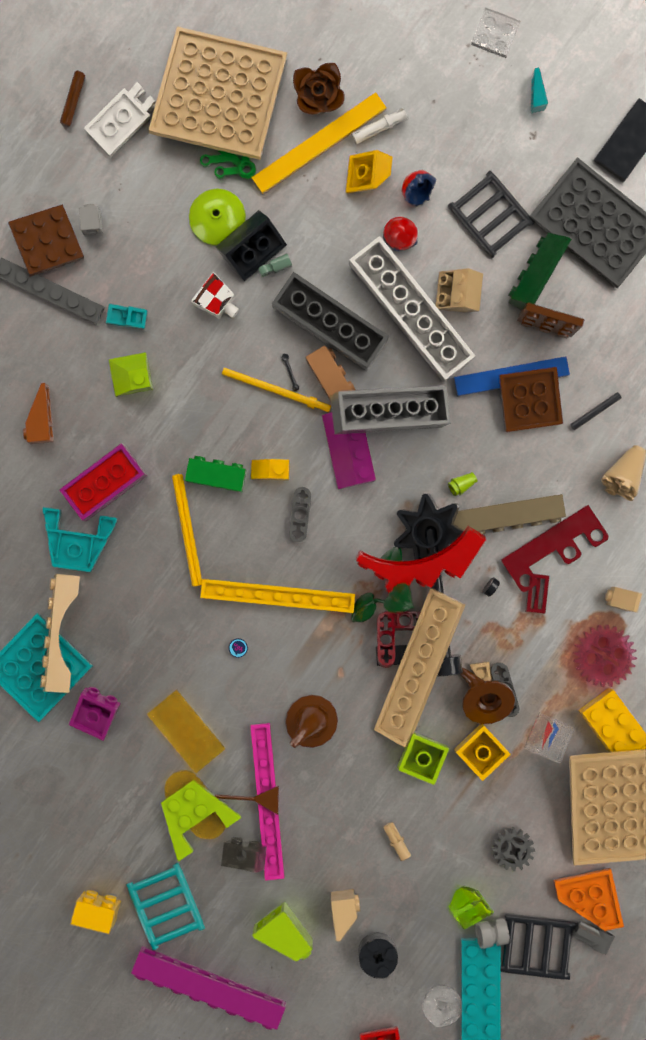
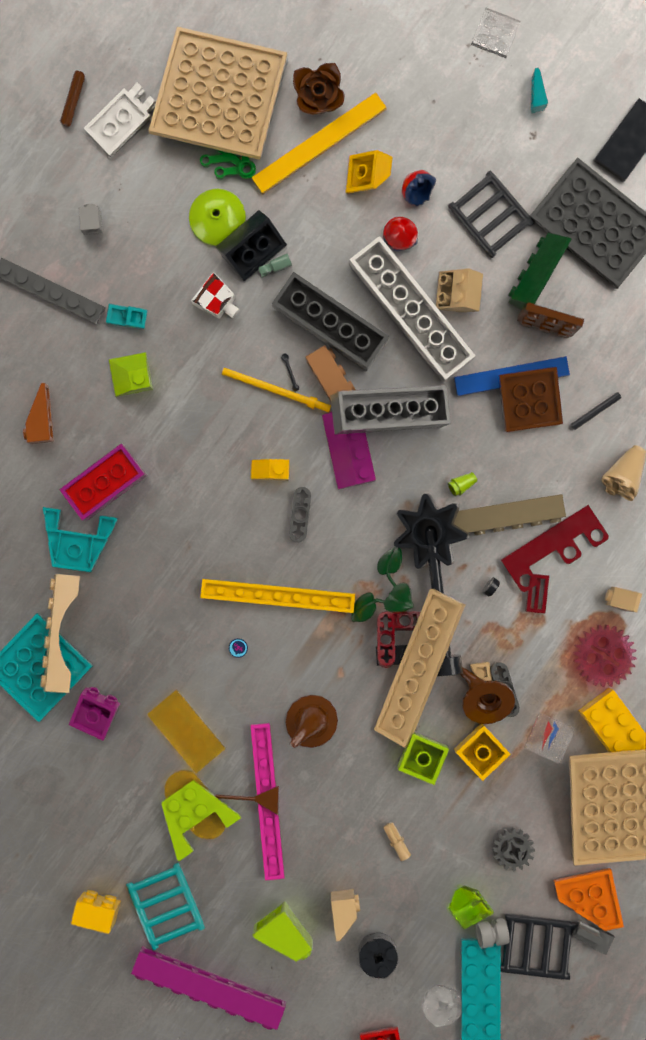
reddish brown plate [8,204,84,276] -> none
yellow axle [172,474,202,587] -> none
green brick [185,456,247,493] -> none
clear smoke brick [221,837,267,873] -> none
white pin [352,108,408,144] -> none
red arch [356,526,486,593] -> none

